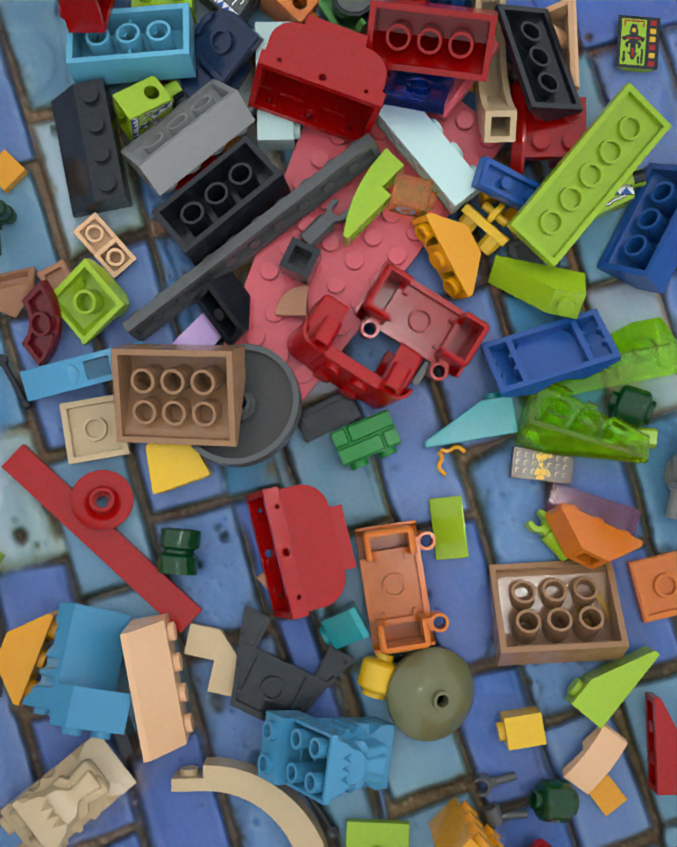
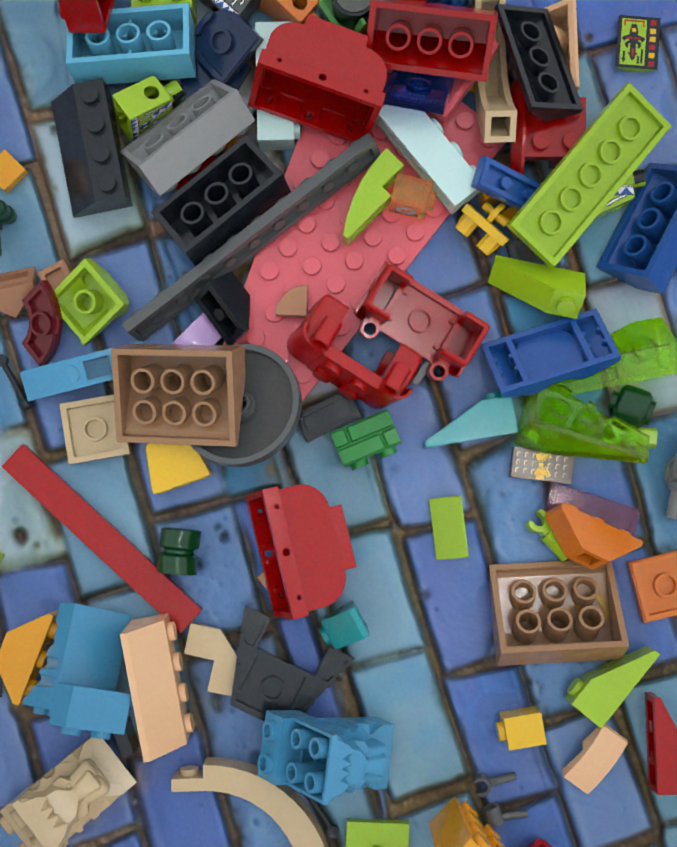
red dish [70,470,134,531] -> none
light nougat slope [72,212,137,278] -> none
black brick [279,237,322,286] -> none
dark grey bar [299,198,348,247] -> none
orange container [354,520,449,654] -> none
yellow head [357,653,397,700] -> none
olive dish [386,646,474,742] -> none
light orange slope [411,212,481,300] -> none
light orange piece [437,444,467,476] -> none
dark green head [529,779,579,823] -> none
light orange piece [589,774,627,816] -> none

